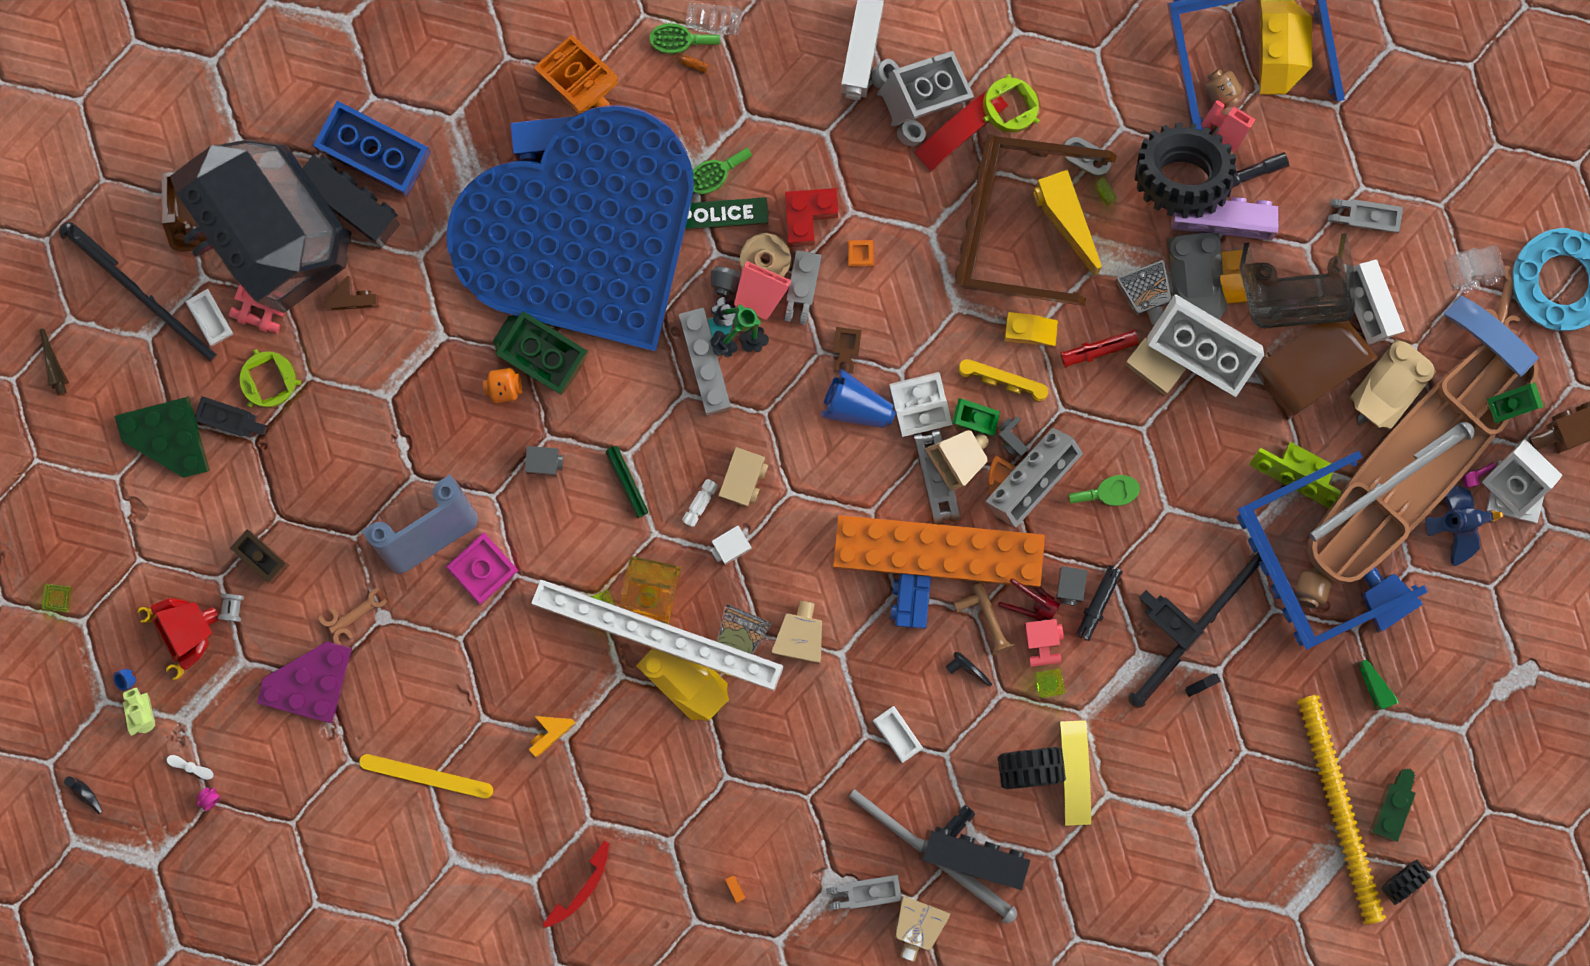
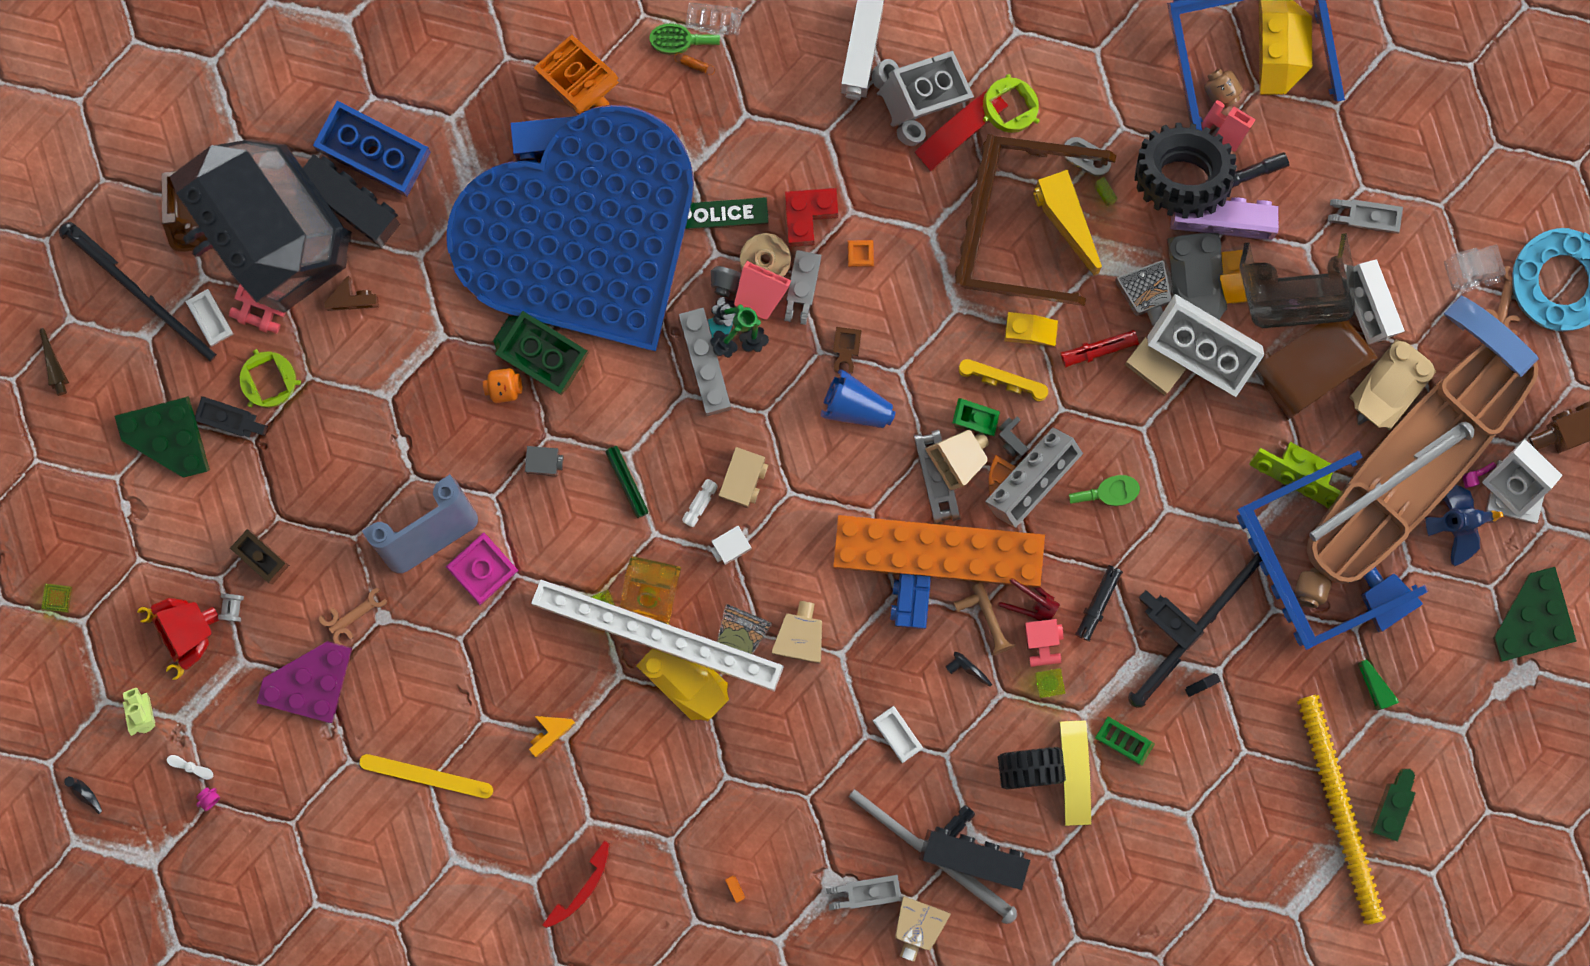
blue hinge [113,669,136,691] -> none
bright green piece [693,147,752,195] -> none
white slope [889,372,952,437] -> none
dark grey brick [1056,566,1088,606] -> none
black tyre [1381,859,1431,905] -> none
green slope [1487,382,1543,423] -> none
none -> green slope [1095,716,1155,766]
none -> dark green plate [1493,567,1577,662]

